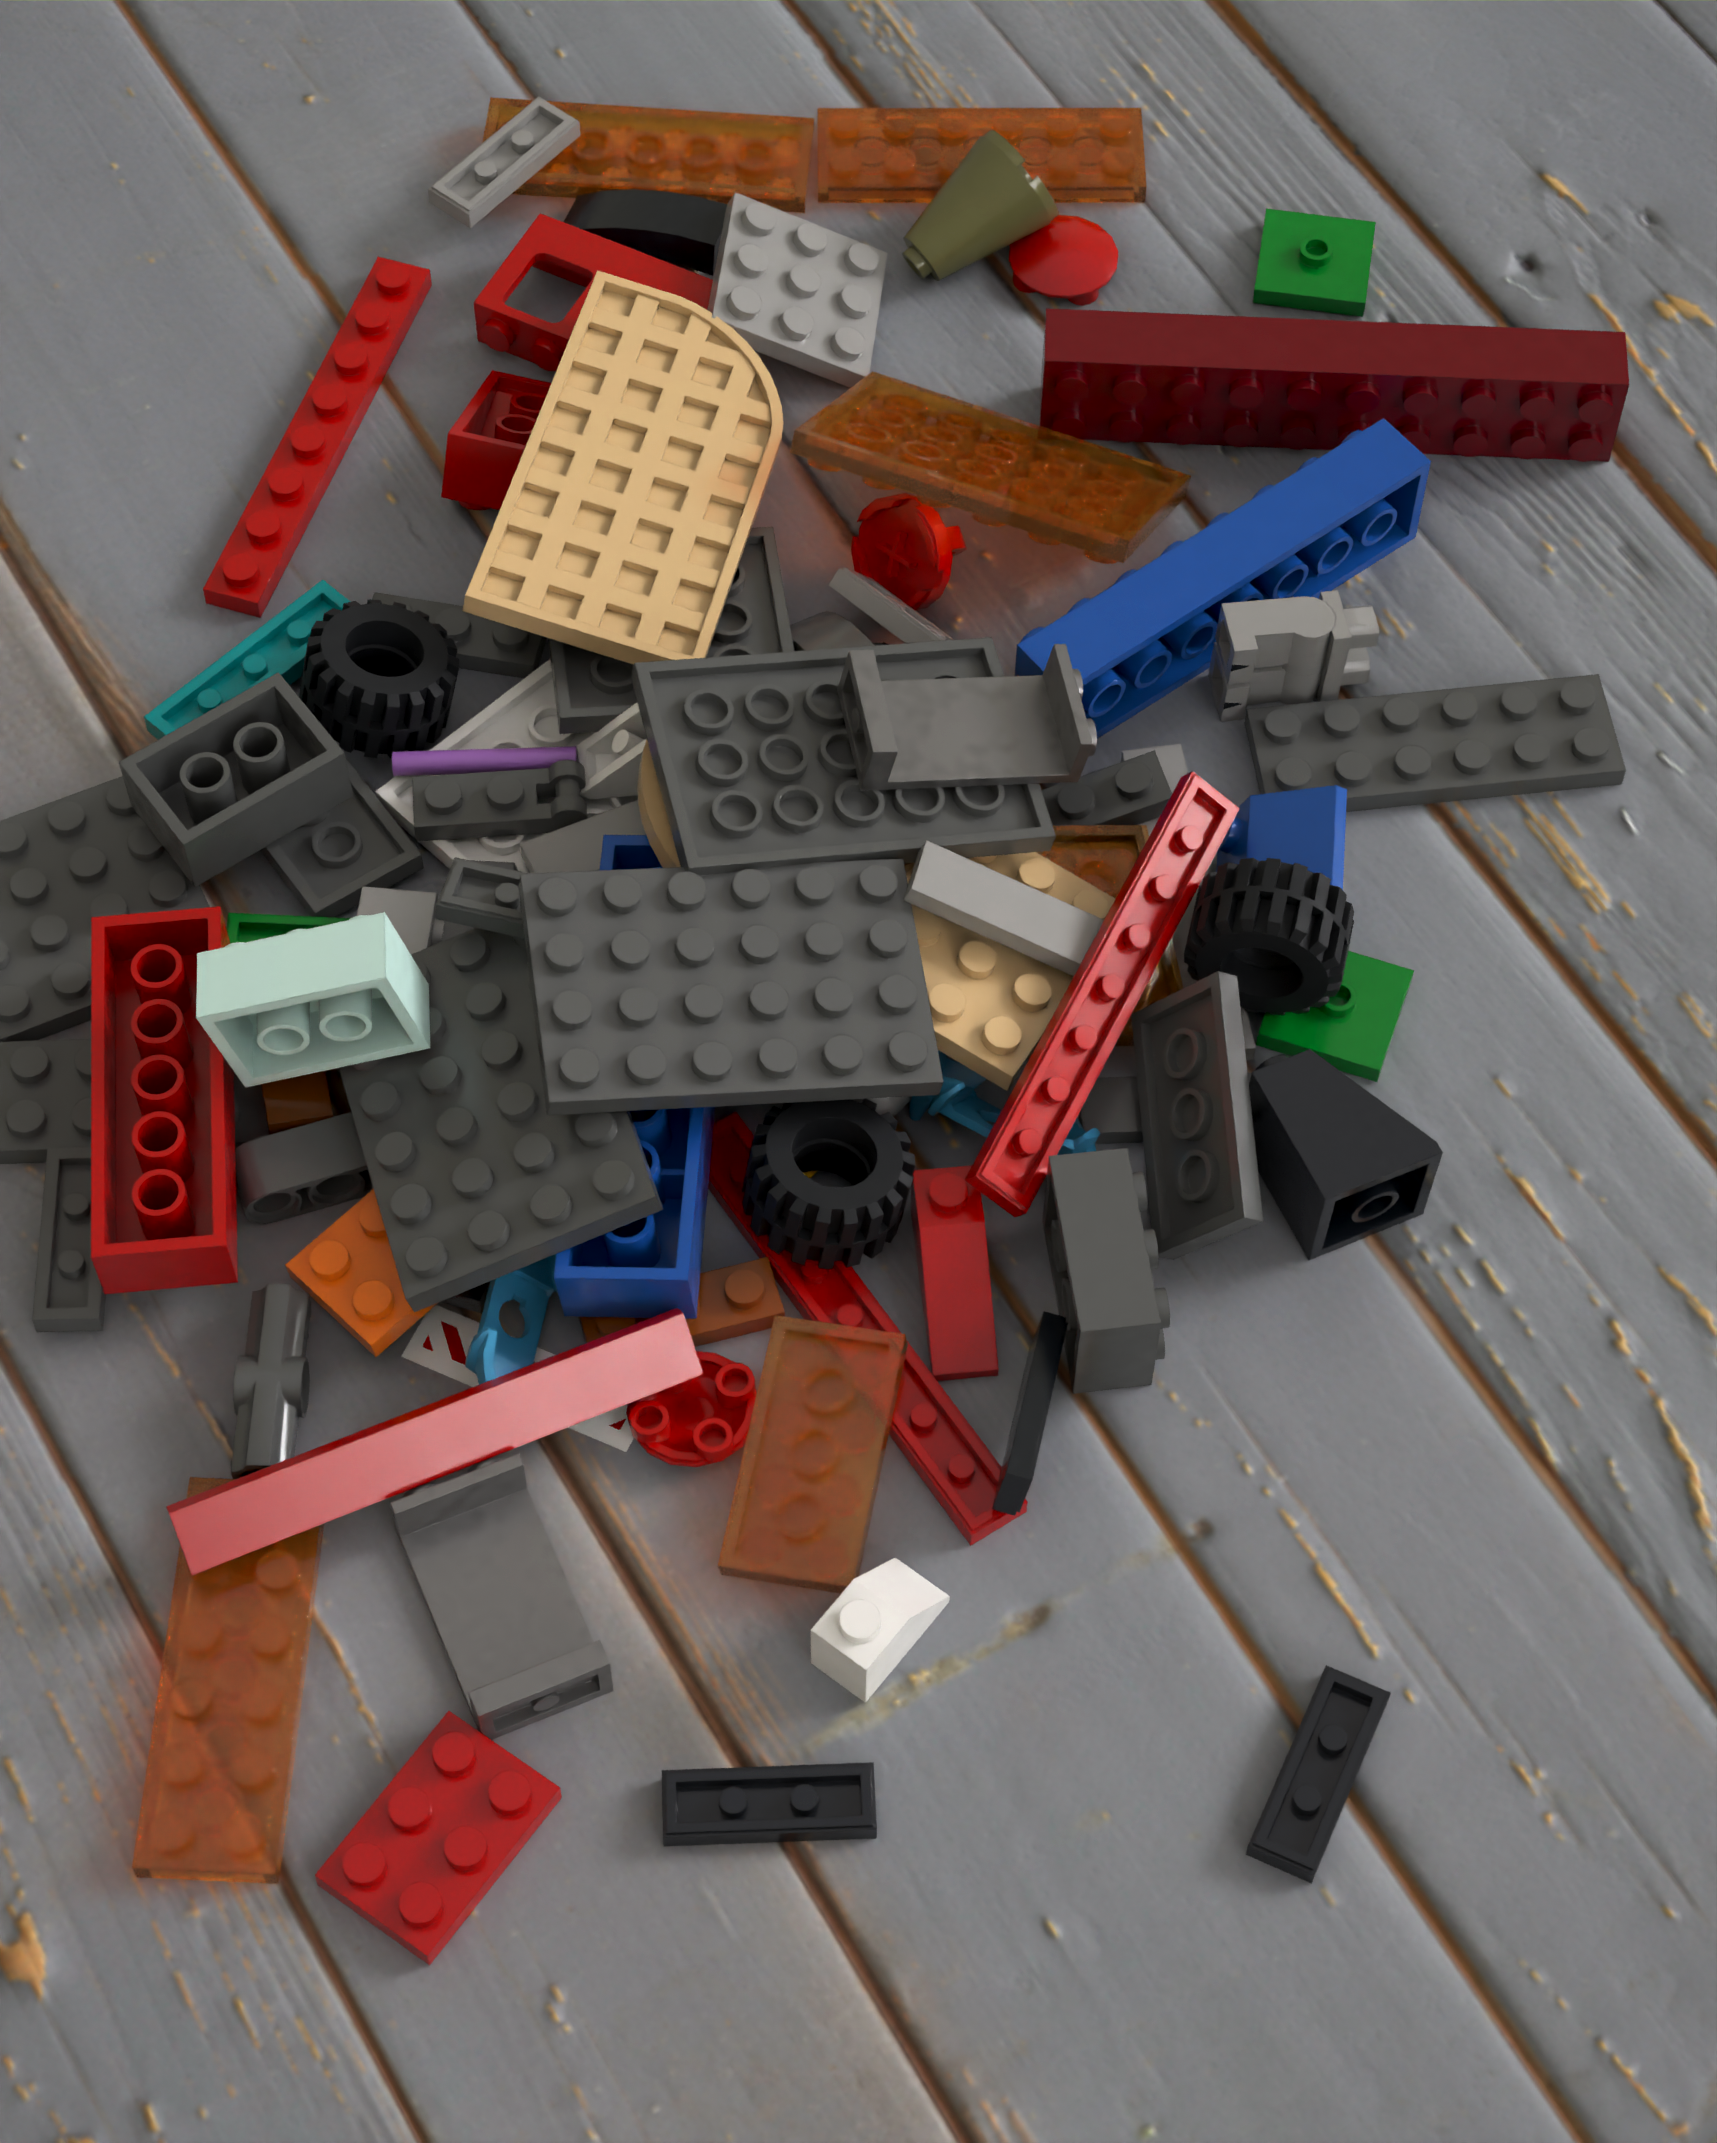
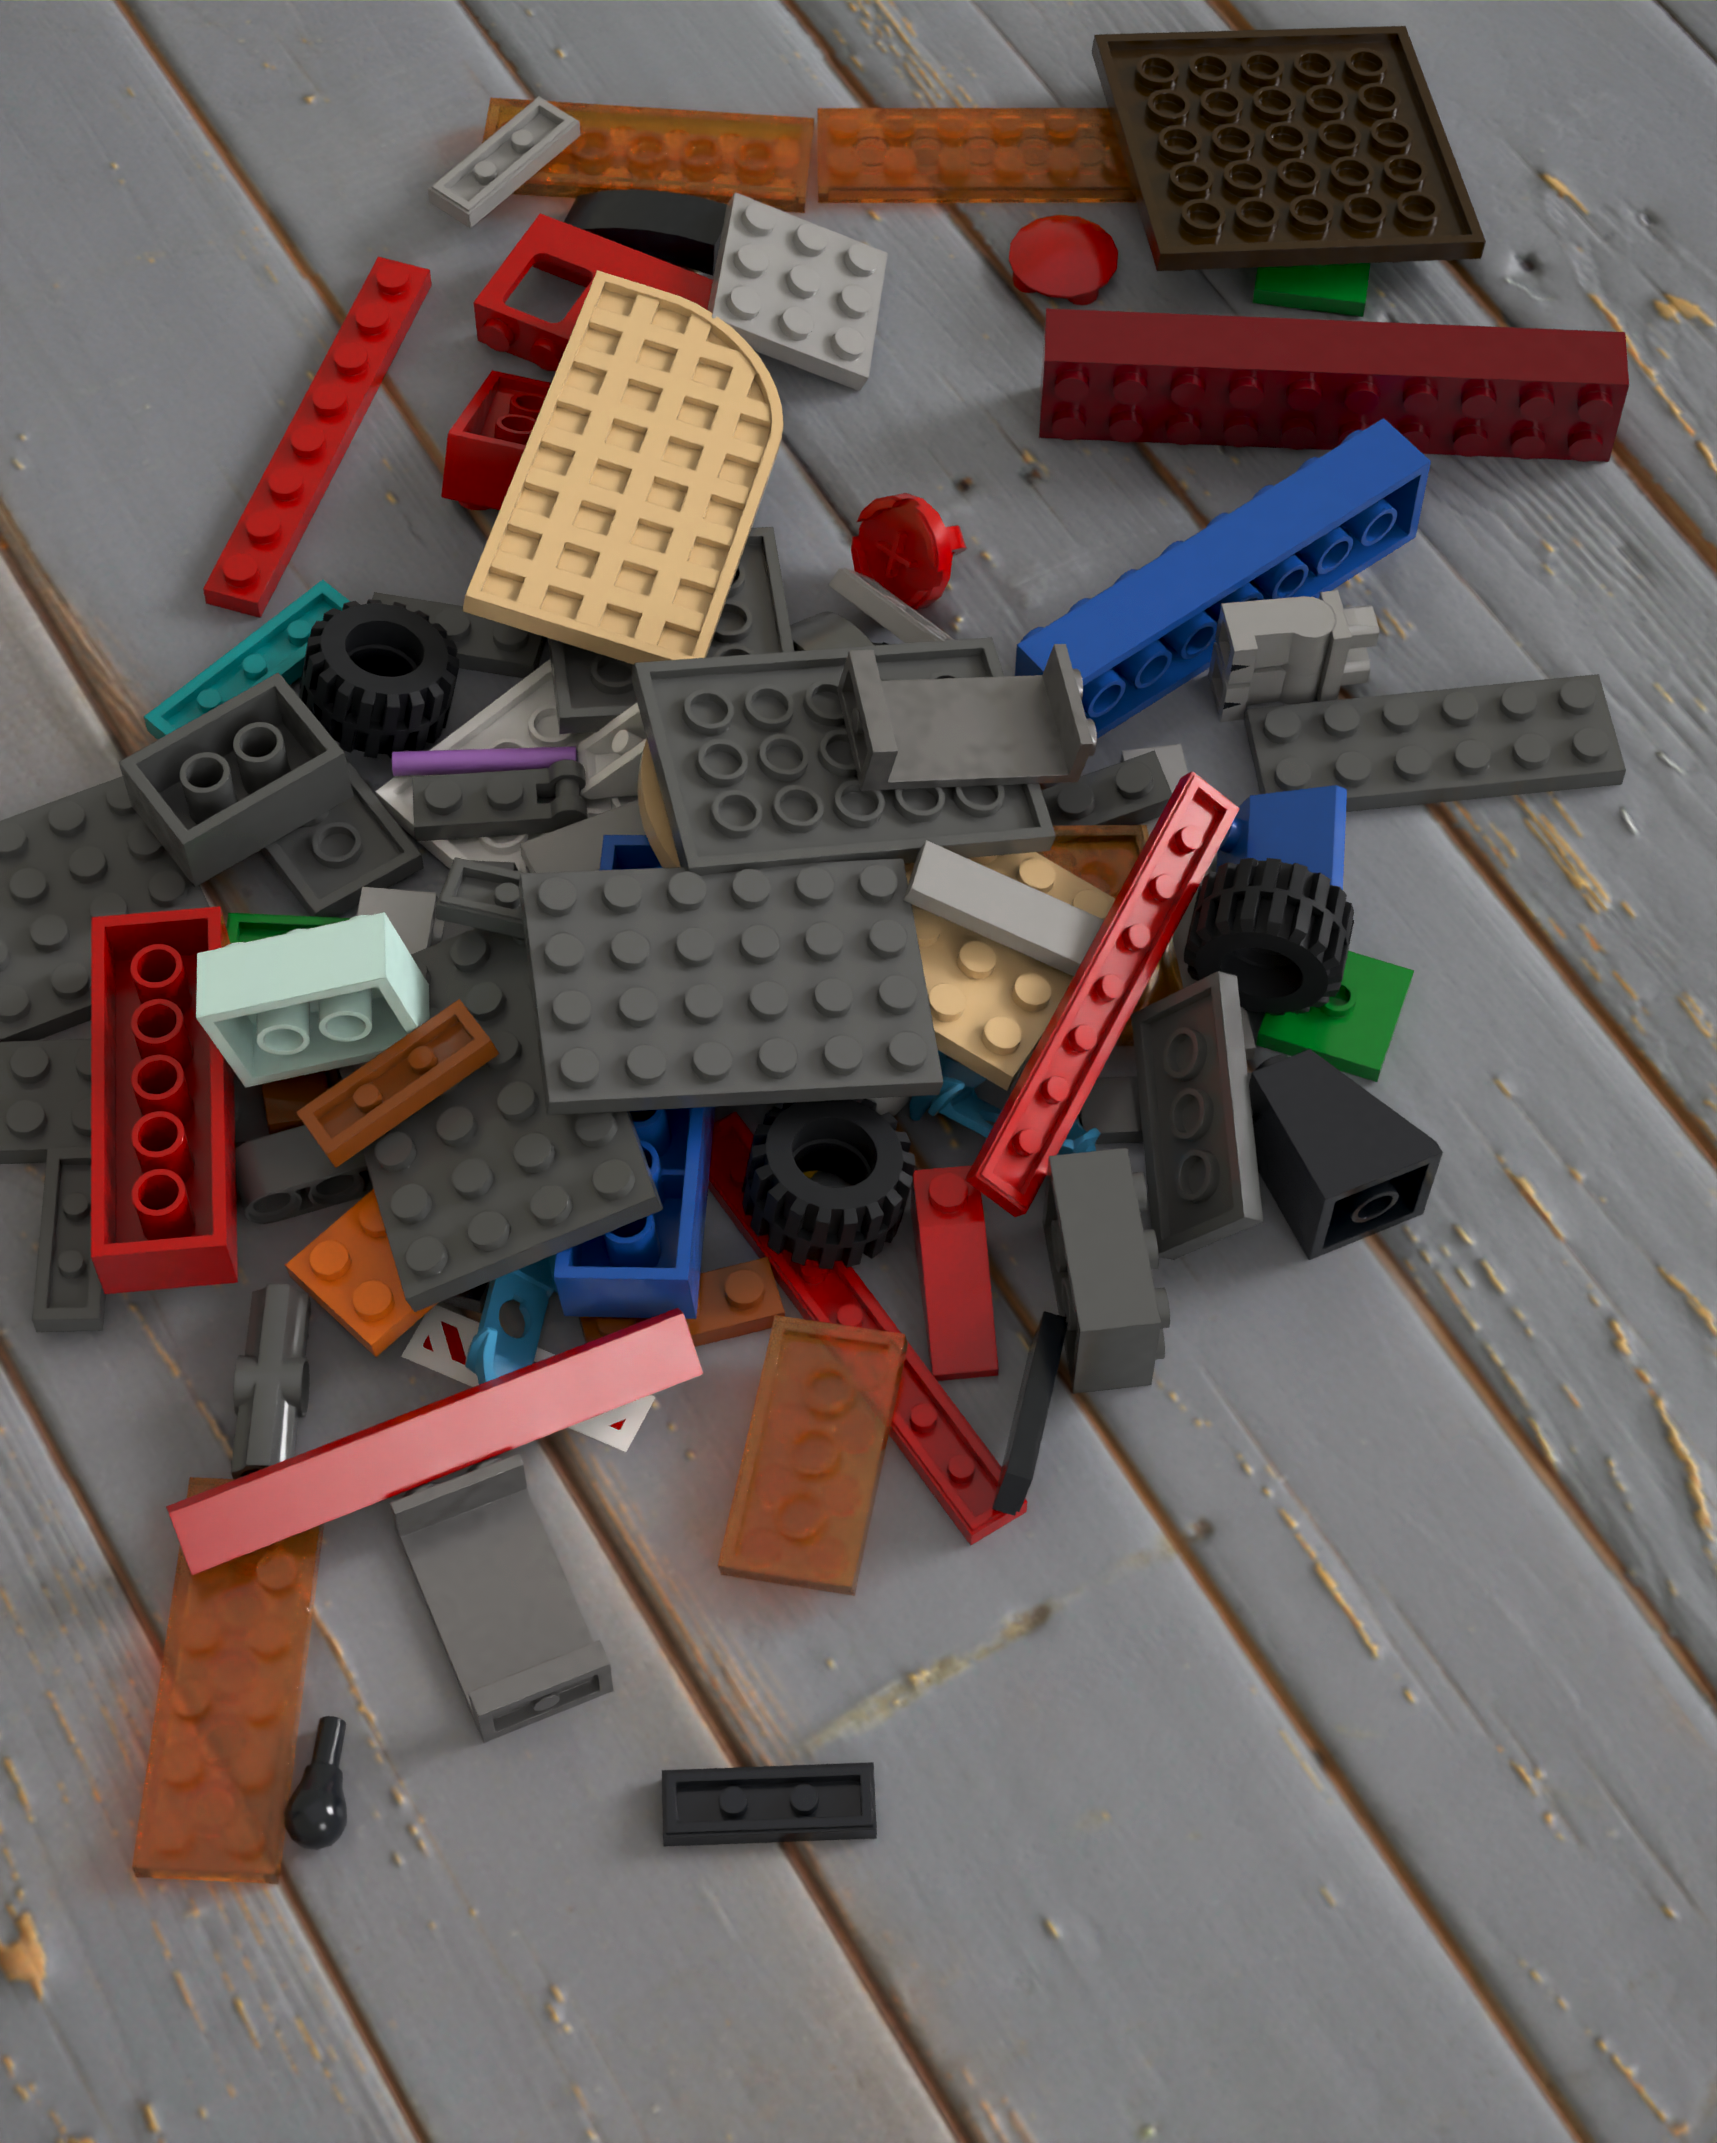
red plate [315,1711,562,1965] -> none
red dish [626,1351,760,1467] -> none
clear orange plate [790,371,1191,564] -> none
white slope [811,1558,950,1703] -> none
olive cone [902,130,1059,281] -> none
black tile [1246,1665,1391,1883] -> none
none -> black piece [284,1716,347,1850]
none -> dark orange plate [296,999,499,1168]
none -> dark brown plate [1092,26,1486,271]

